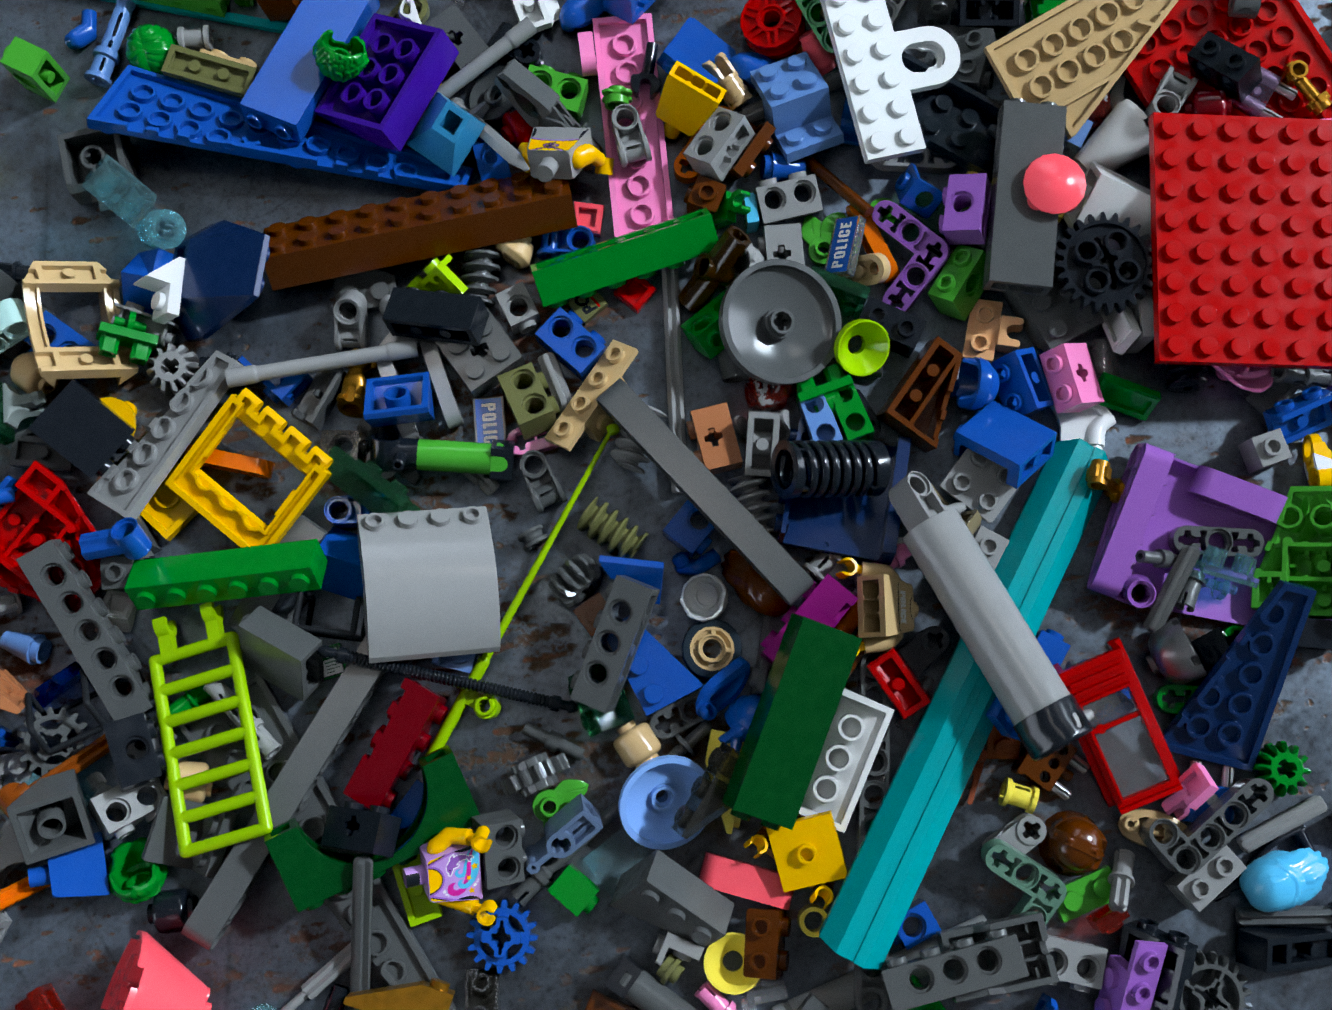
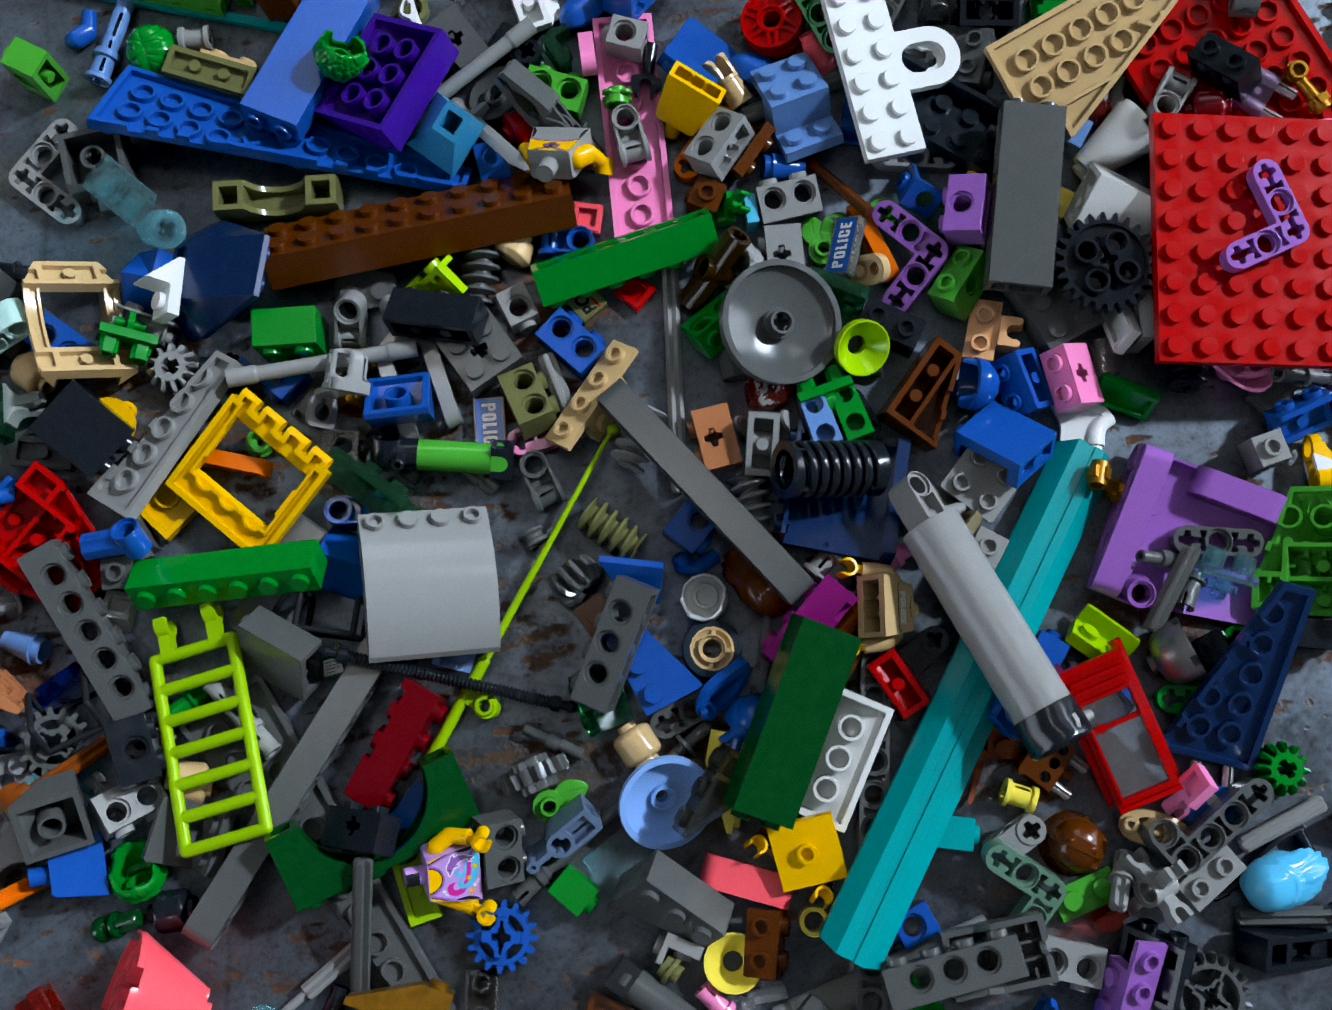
coral dish [1023,153,1087,215] -> none
none -> light grey beam [8,118,87,229]
none -> dark green axle [90,908,146,943]
none -> olive arch [212,174,344,223]
none -> bright green plate [245,431,273,458]
none -> green brick [251,305,329,363]
none -> light grey piece [305,348,371,429]
none -> clear green bracket [541,23,574,74]
none -> light grey brick [602,14,649,63]
none -> teal brick [937,816,980,852]
none -> lime bracket [1064,604,1140,659]
none -> light grey pin [1119,847,1194,929]
none -> medium lavender beam [1219,159,1310,273]

